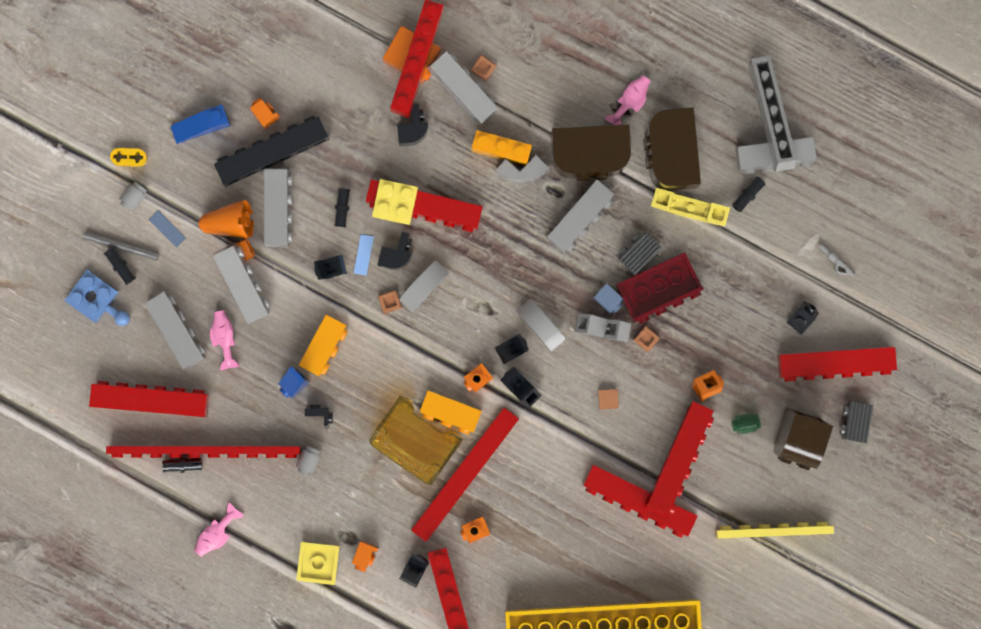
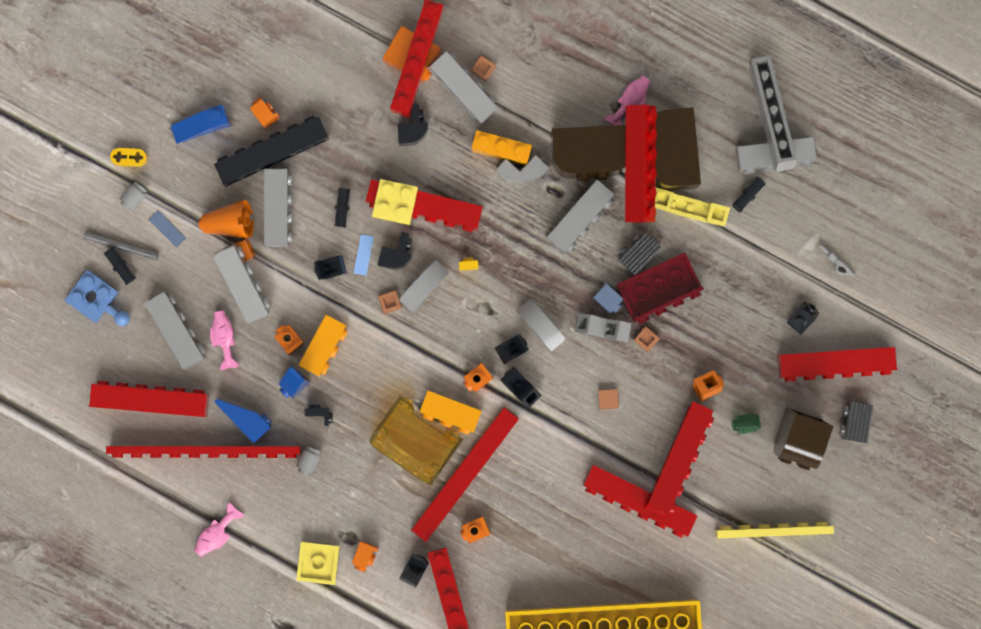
black pin [162,458,202,473] -> none
none -> blue slope [214,399,272,443]
none -> orange brick [274,325,304,355]
none -> yellow plate [459,257,479,271]
none -> red brick [625,104,657,223]

